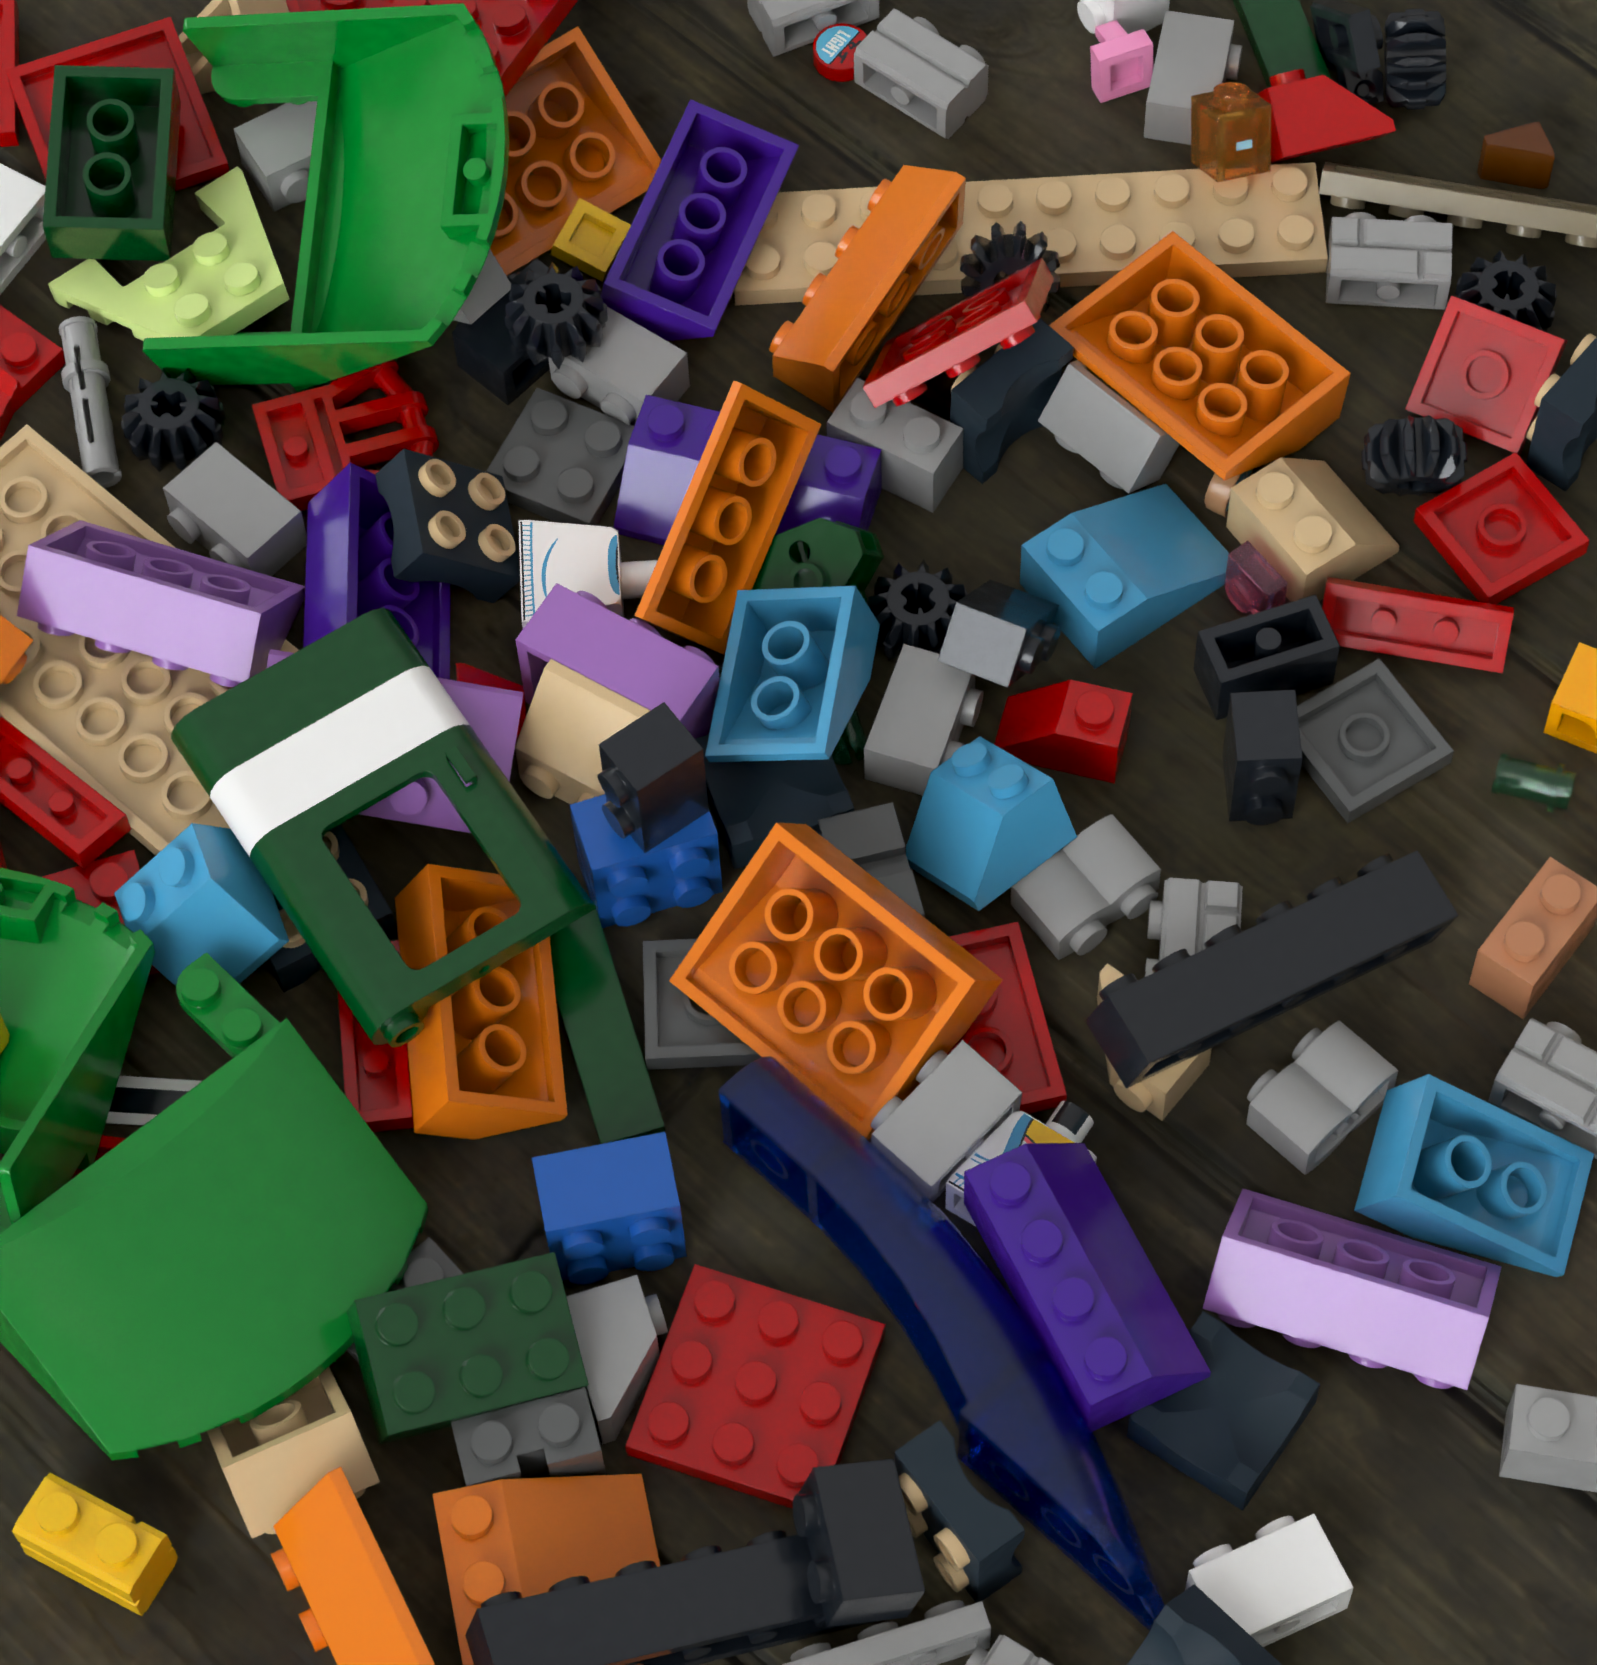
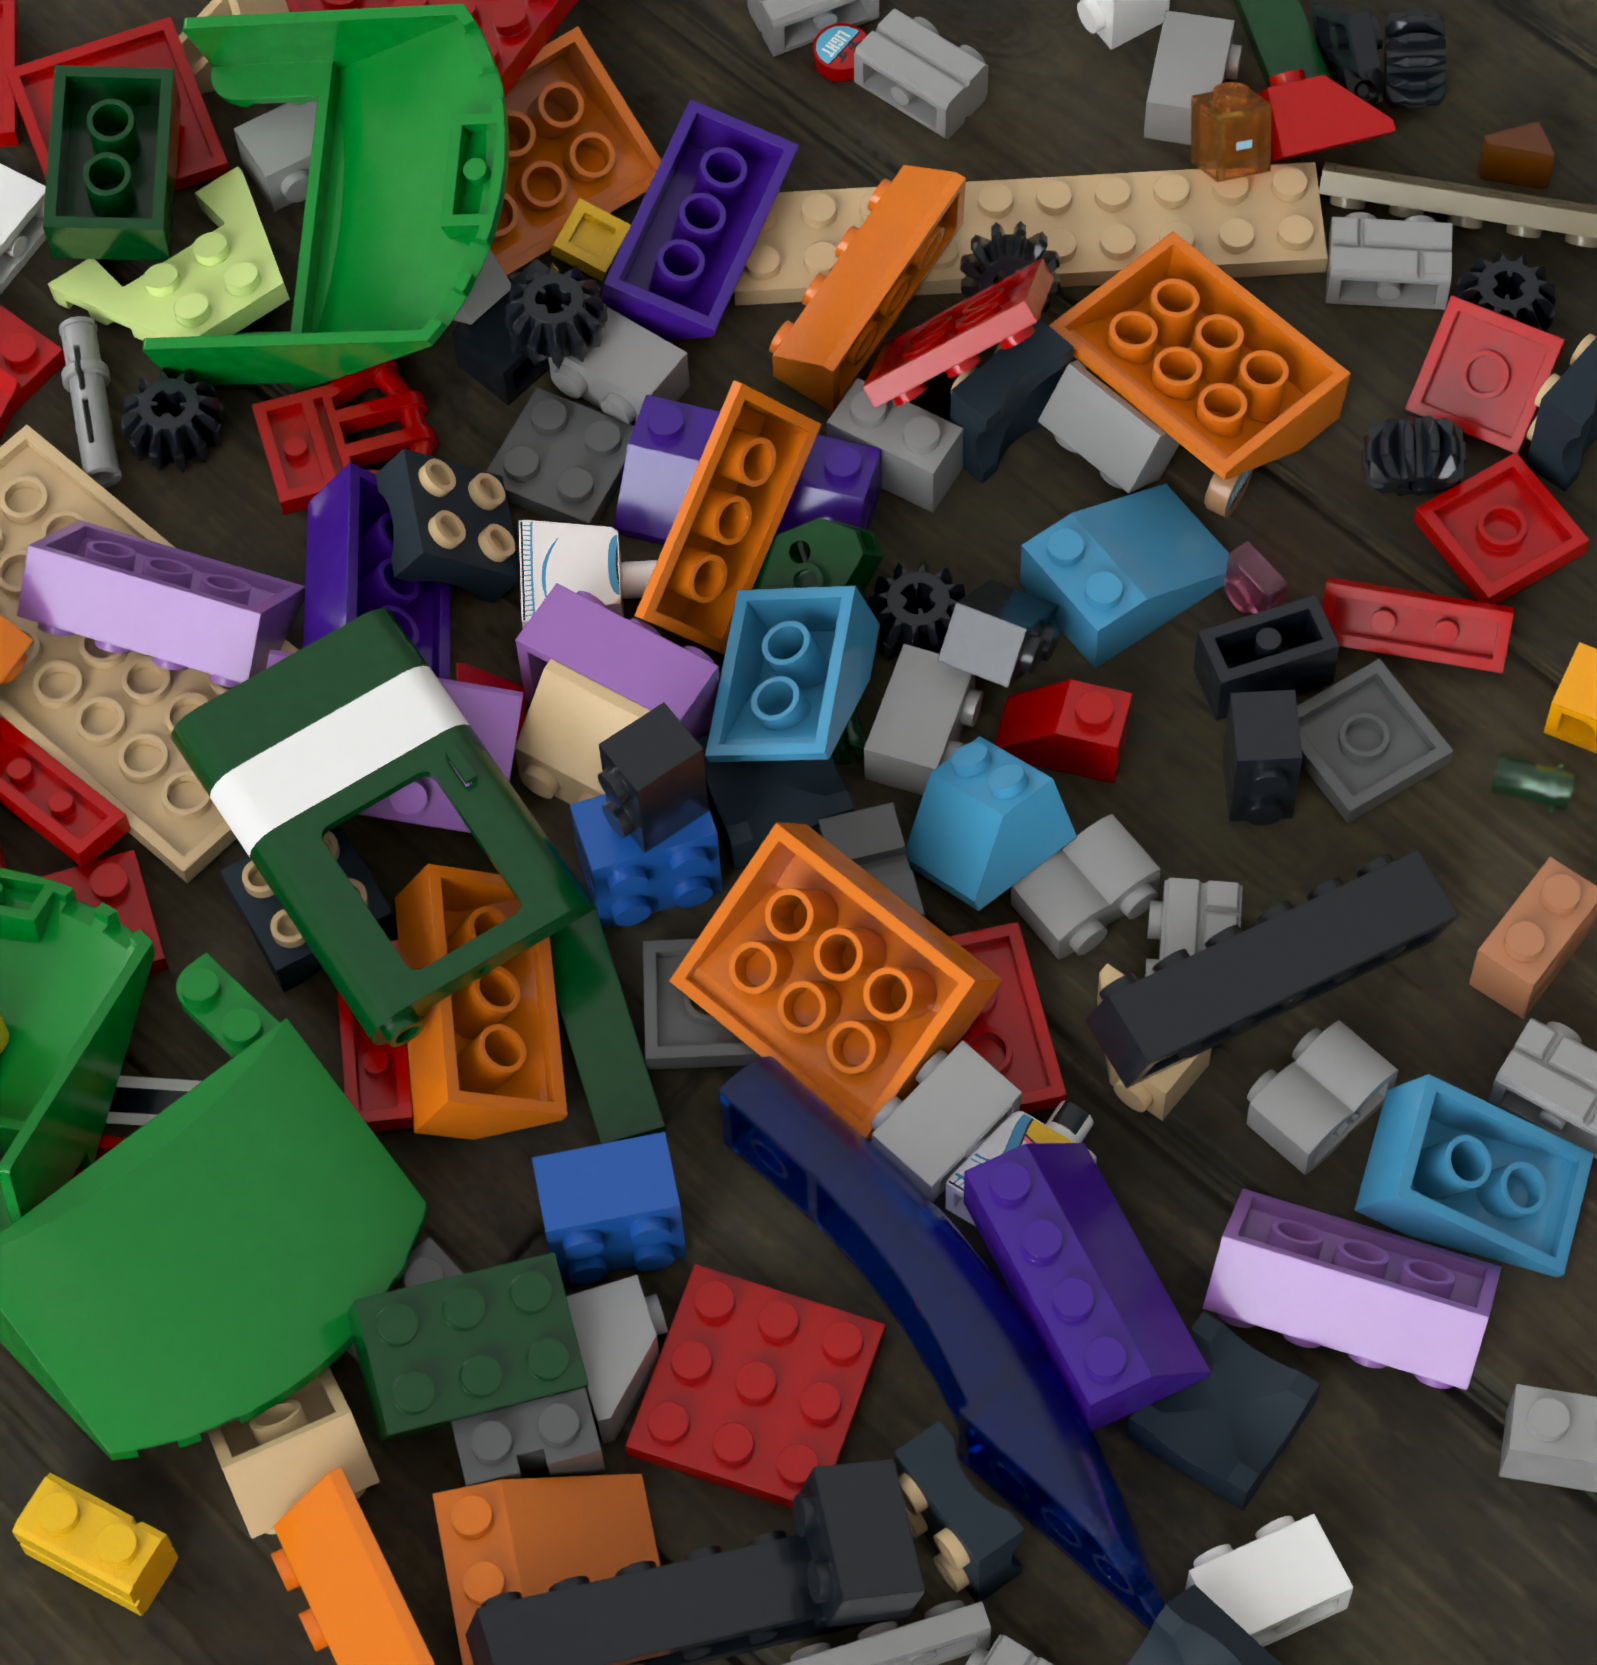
dark azure slope [114,823,289,986] -> none
light grey brick [163,442,307,576] -> none
bright pink tile [1090,20,1154,103] -> none
tan slope [1226,457,1400,602] -> none

